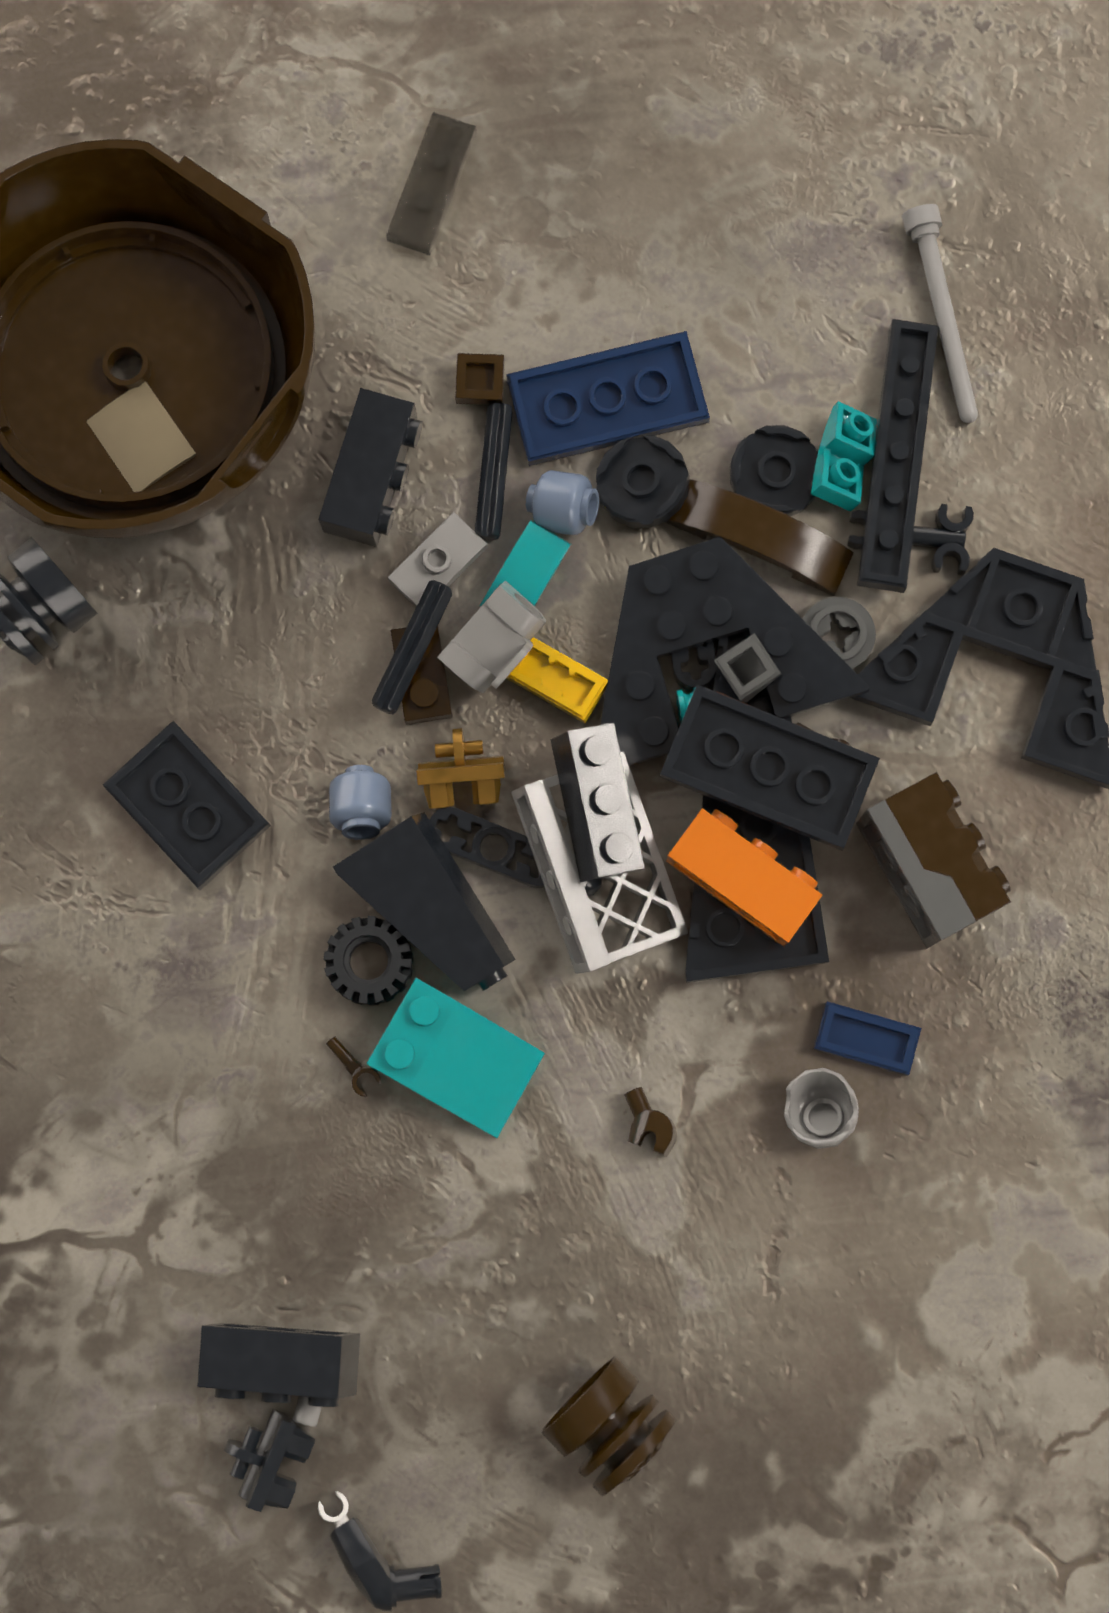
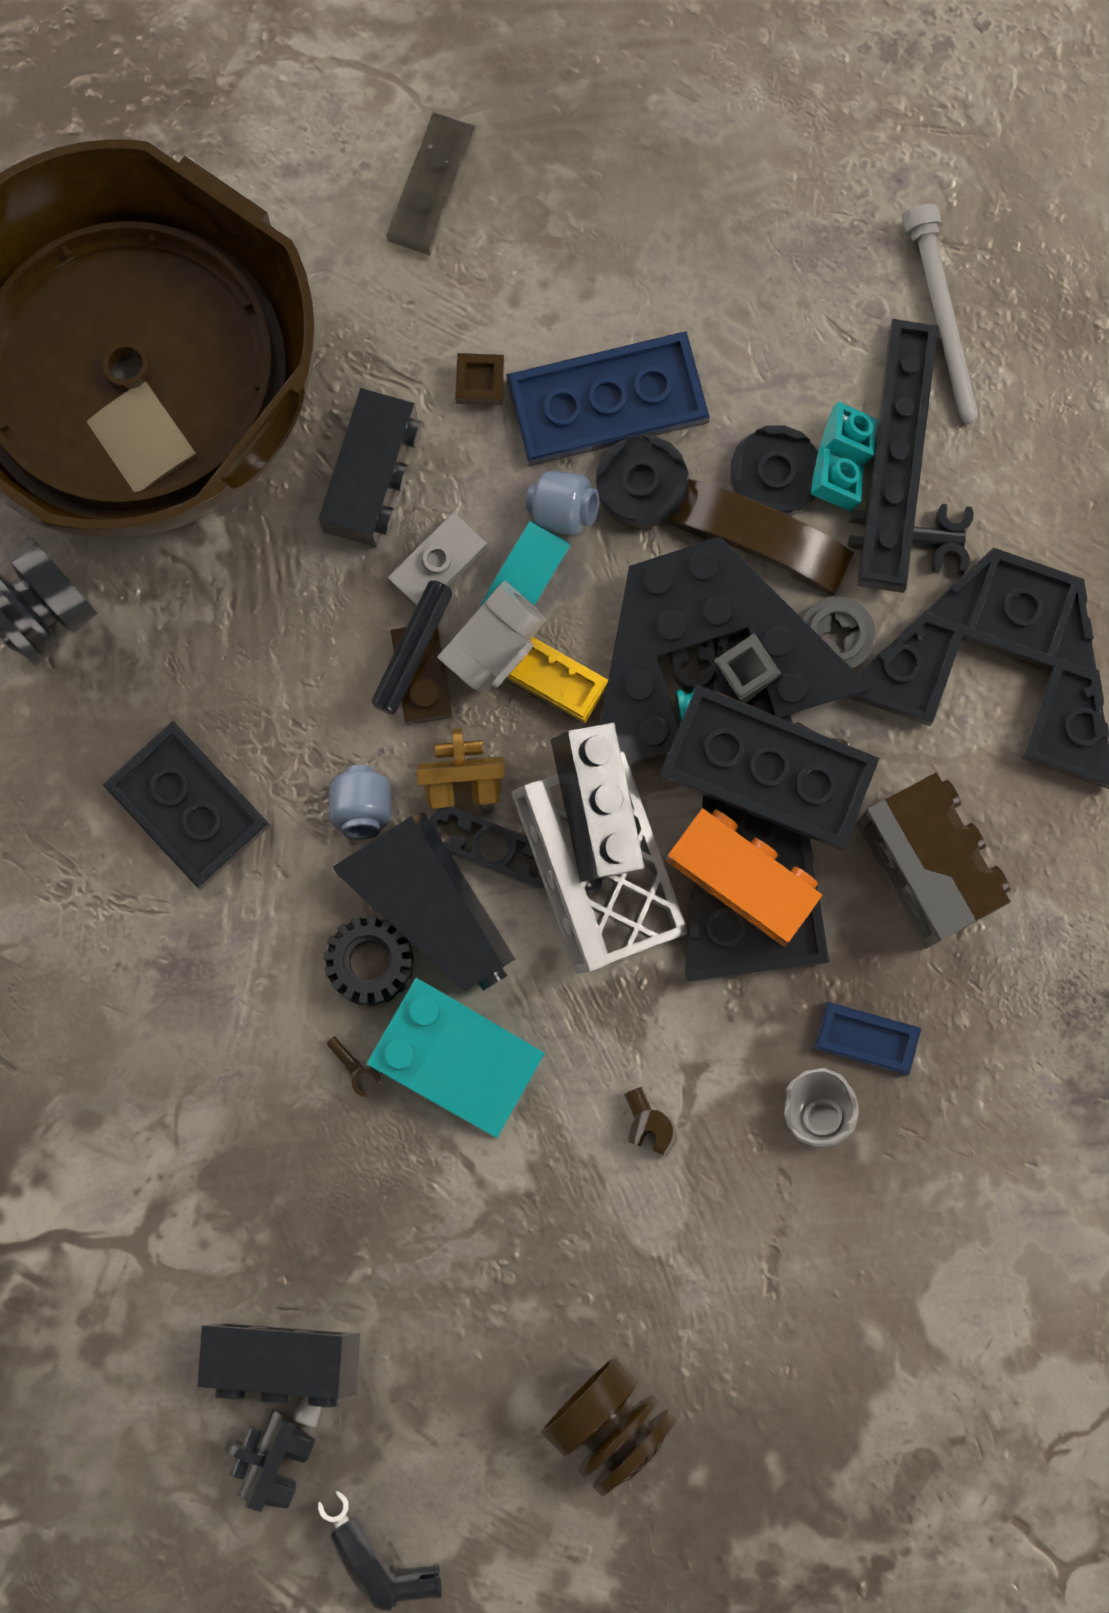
black axle [475,403,512,540] -> none

